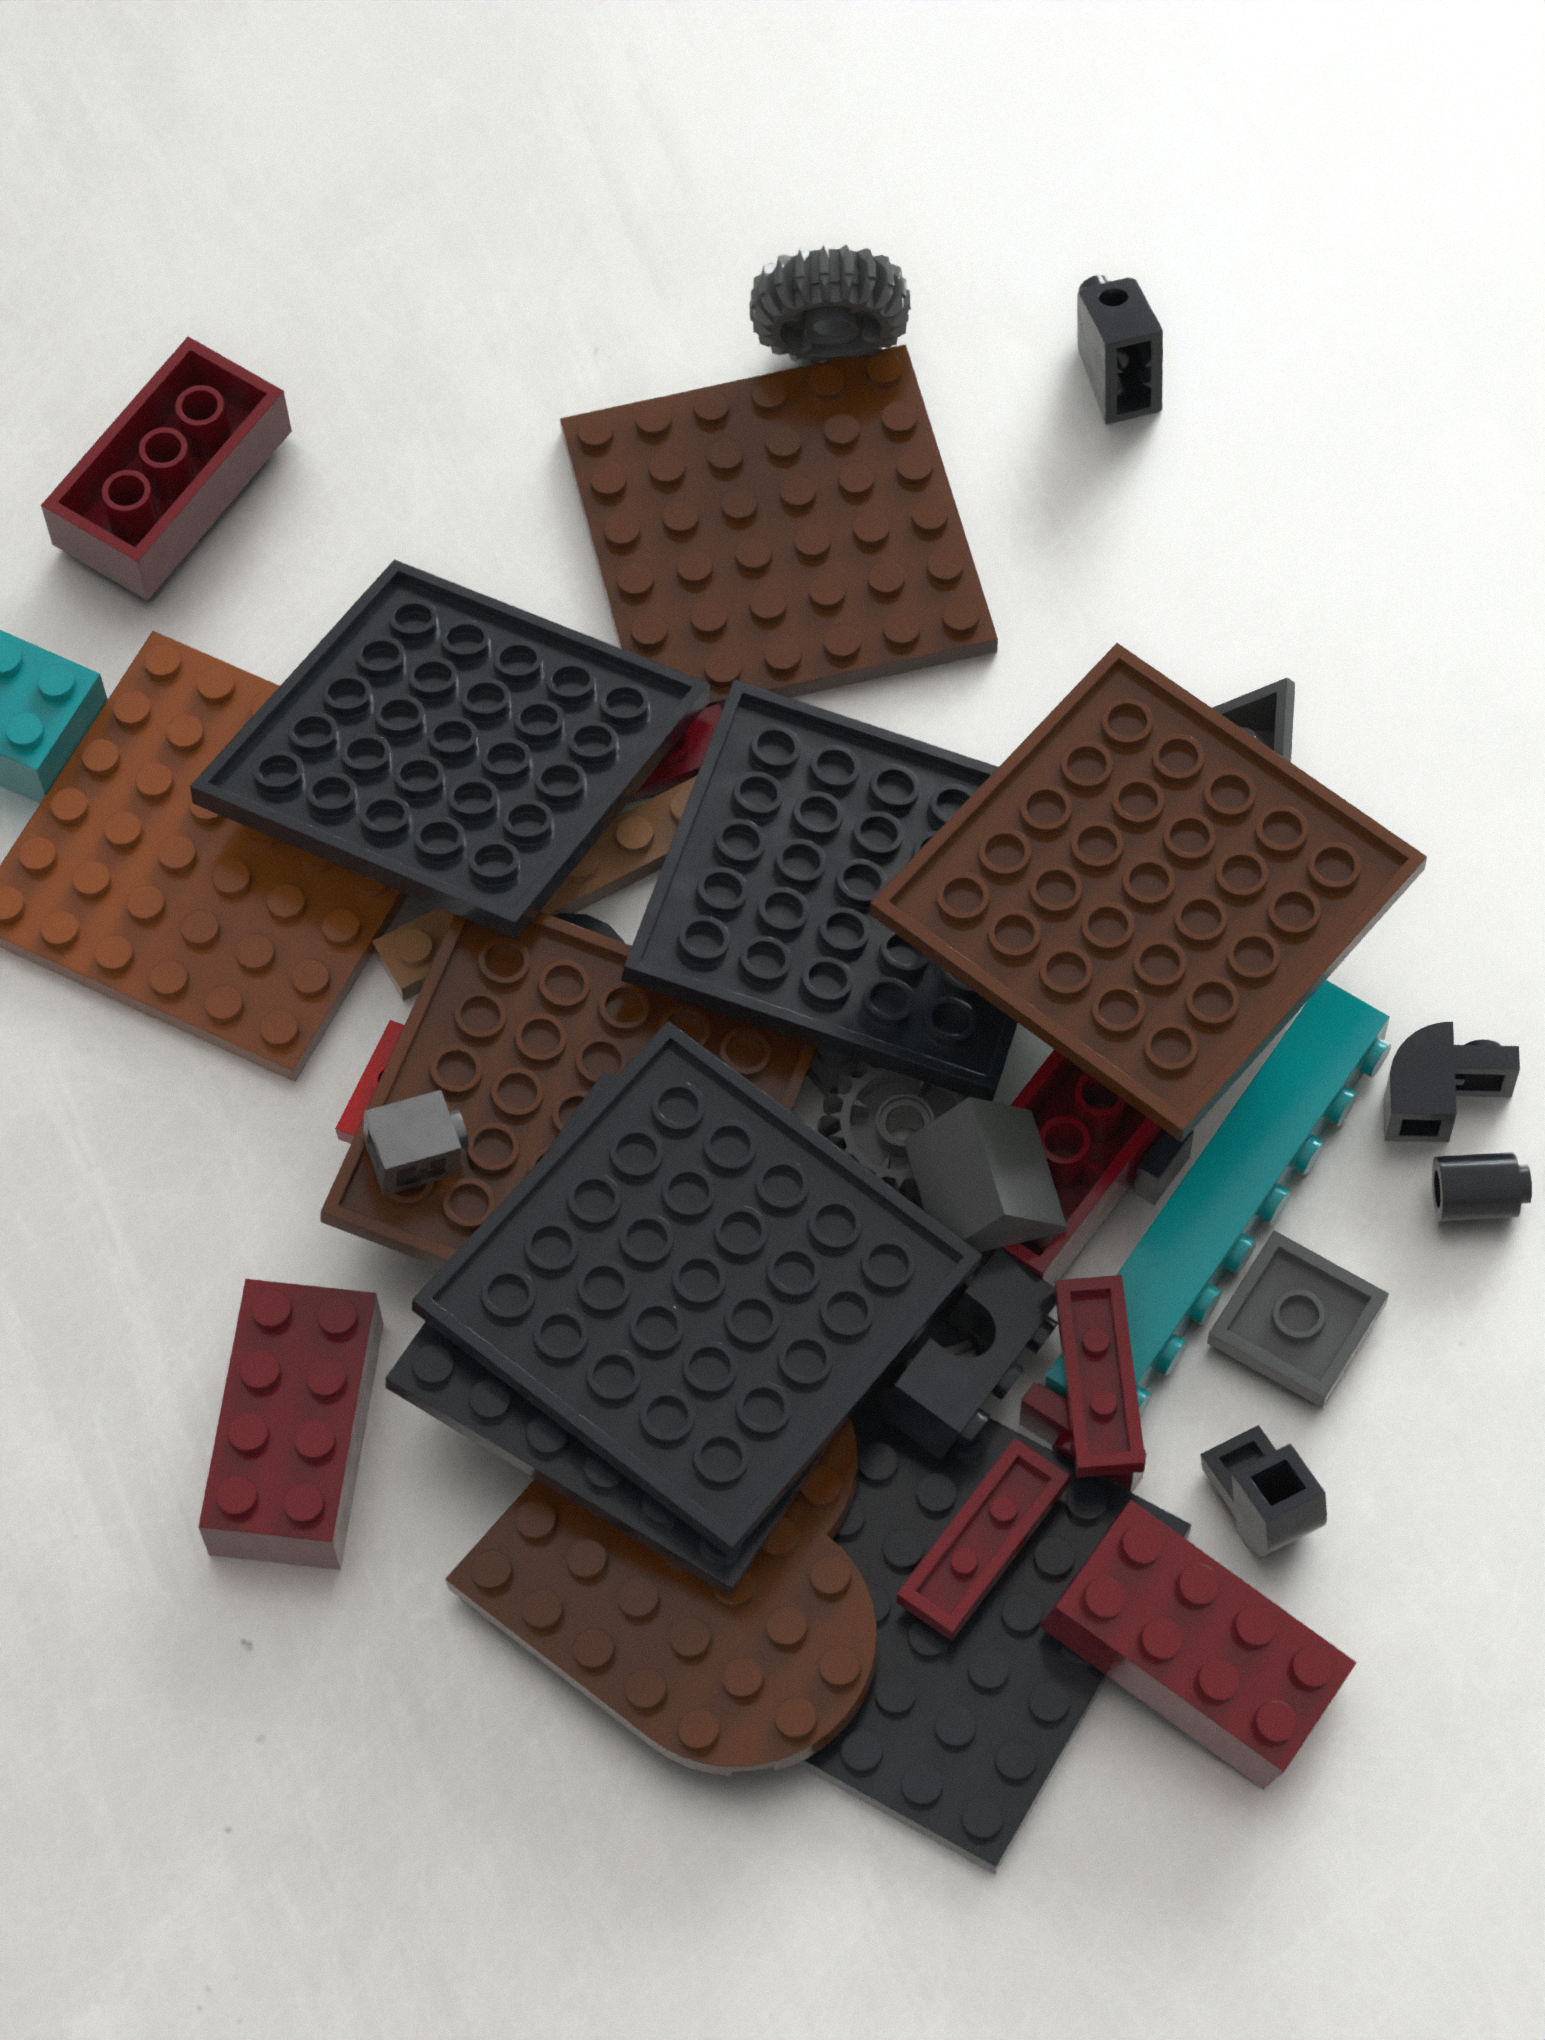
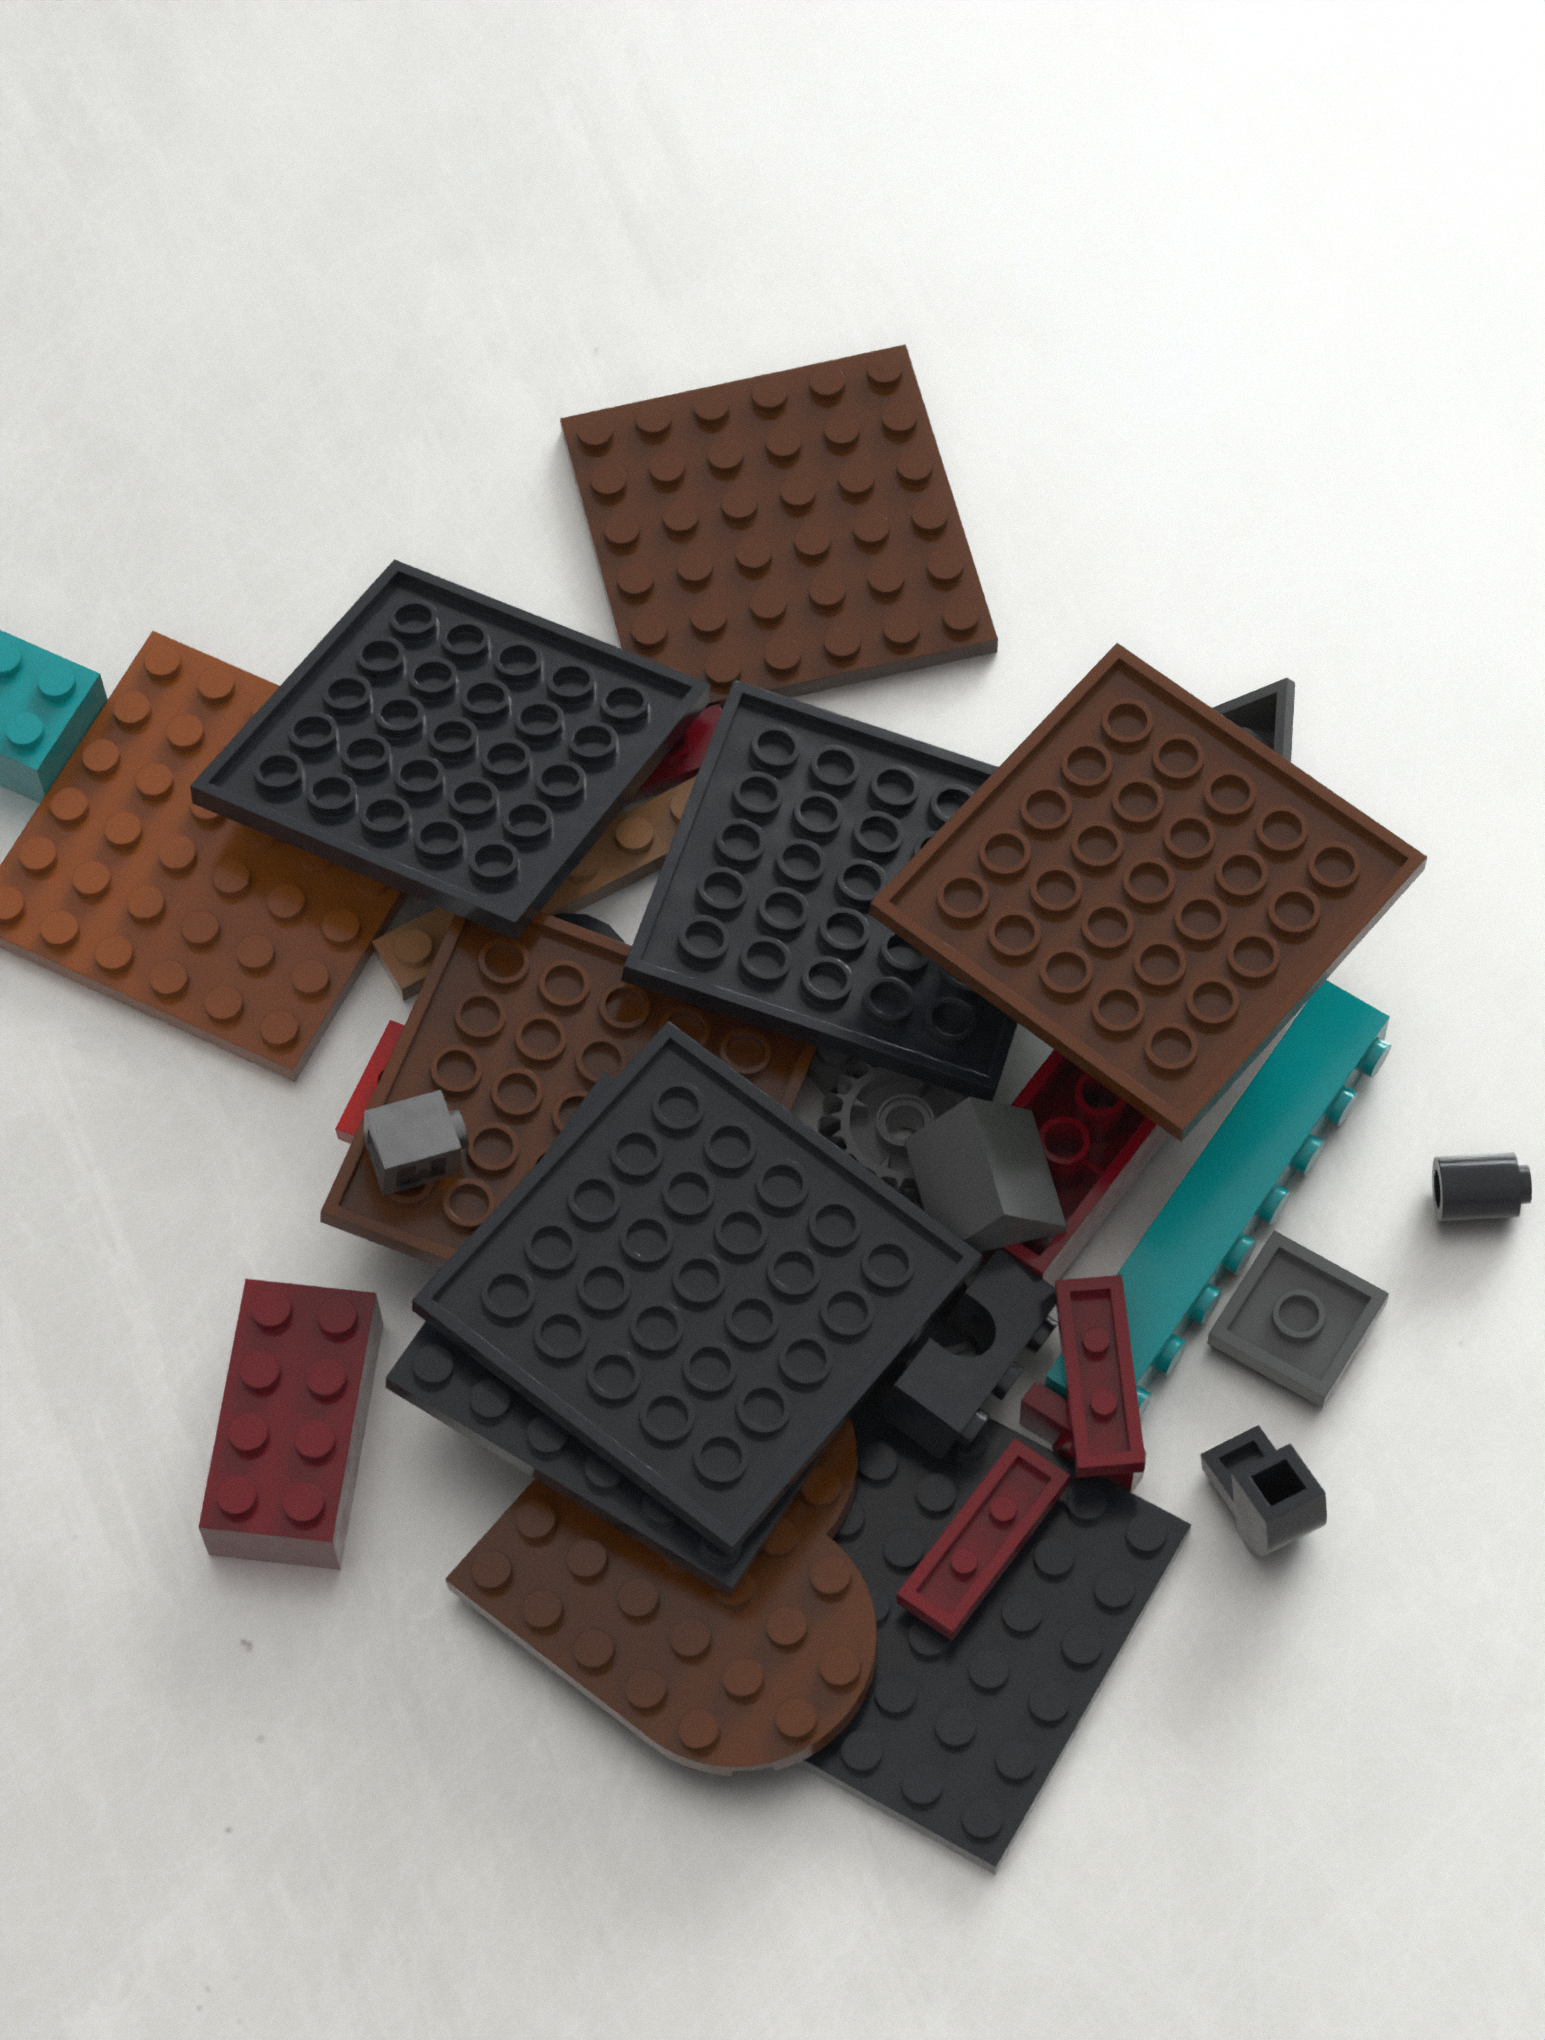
dark red brick [41,336,292,601] -> none
dark grey gear [749,244,911,364] -> none
dark red brick [1039,1500,1357,1789] -> none
black torso [1077,275,1163,424] -> none
black tile [1135,1130,1194,1206] -> none
black brick [1383,1022,1520,1142] -> none

